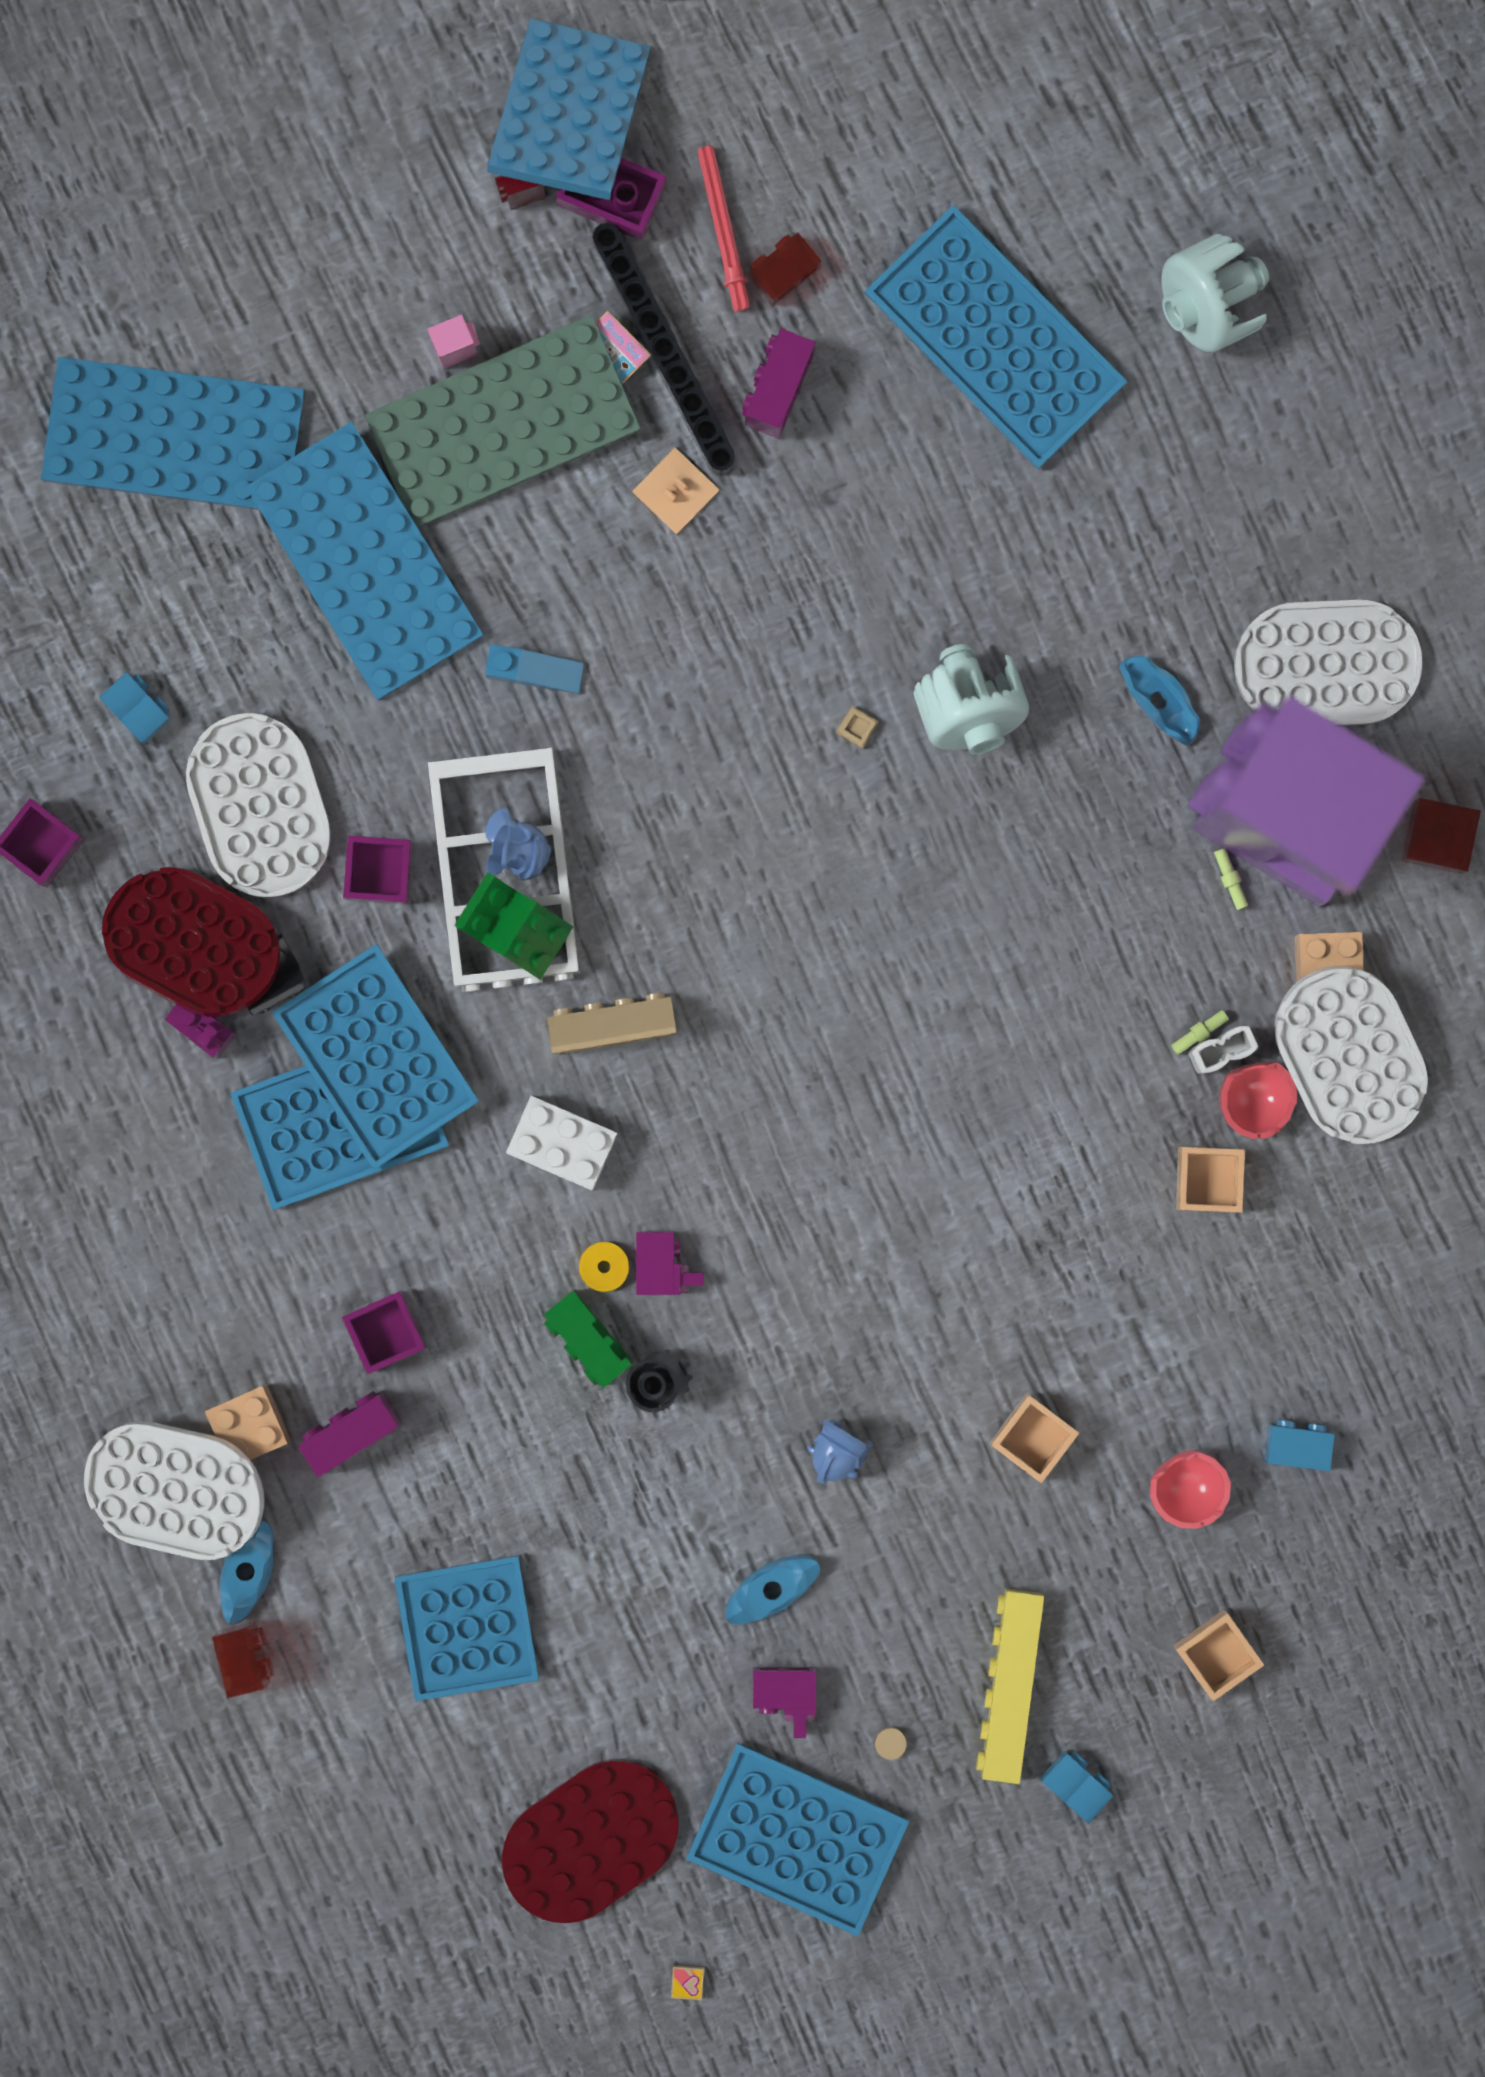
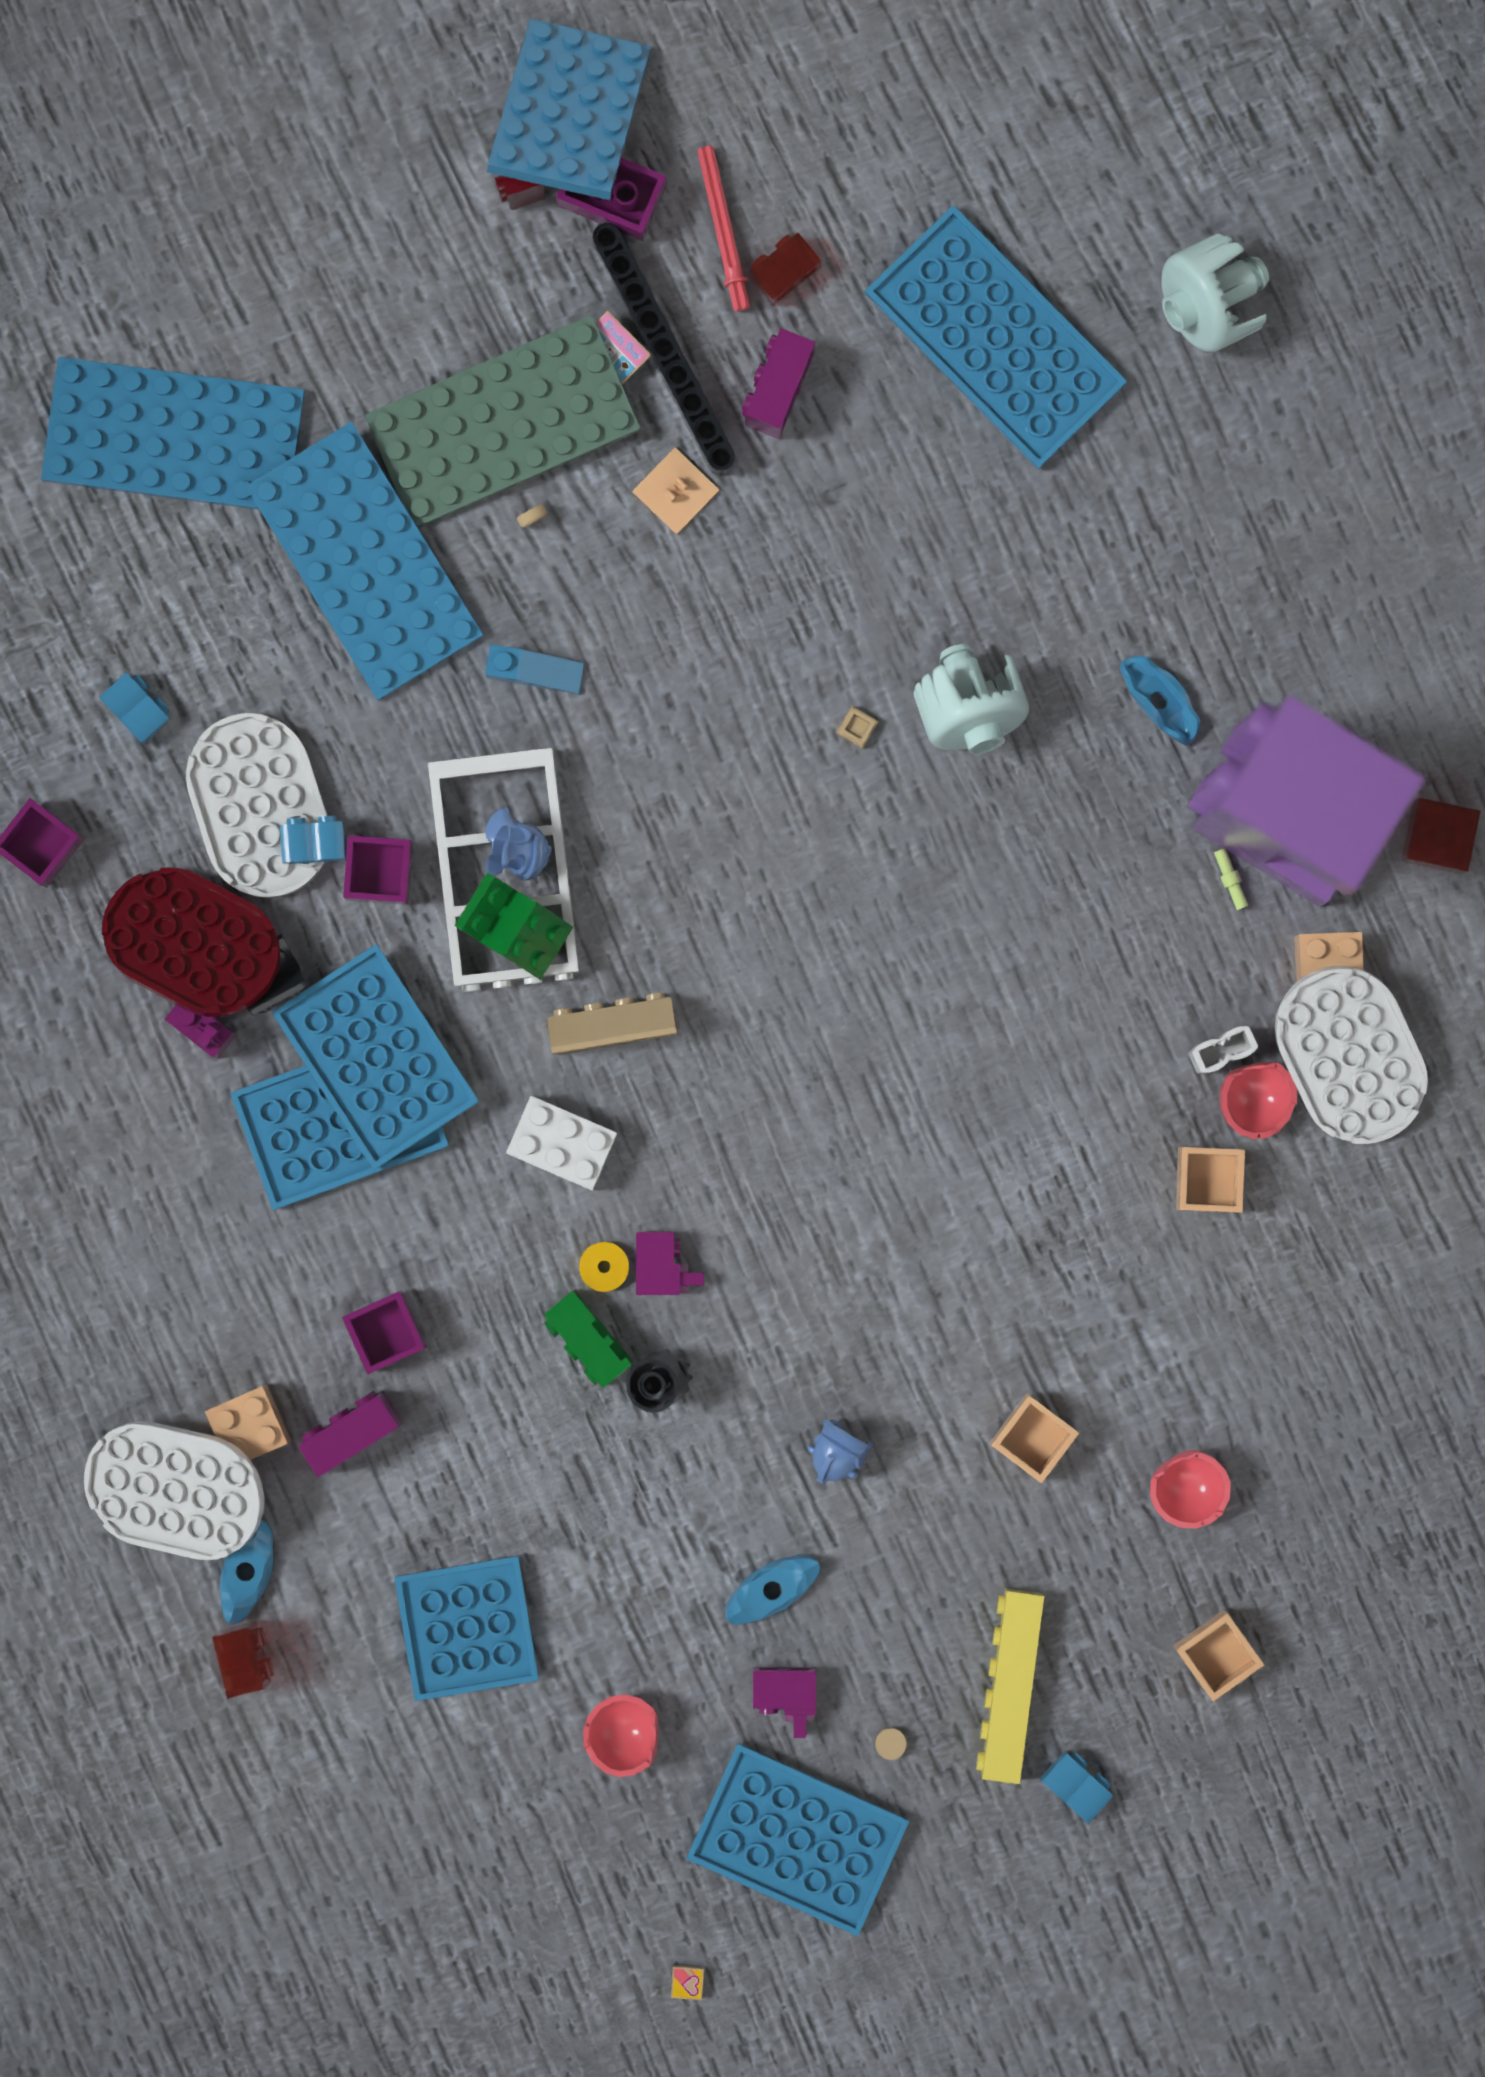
bright pink brick [427,315,480,369] -> none
dark red plate [502,1759,679,1923] -> none
yellowish green bar [1171,1010,1229,1055] -> none
white plate [1234,600,1422,726] -> none
dark azure brick [1264,1419,1335,1471] -> none
none -> dark azure brick [280,816,346,864]
none -> tan tile [516,504,548,528]
none -> coral cylinder [583,1694,659,1777]

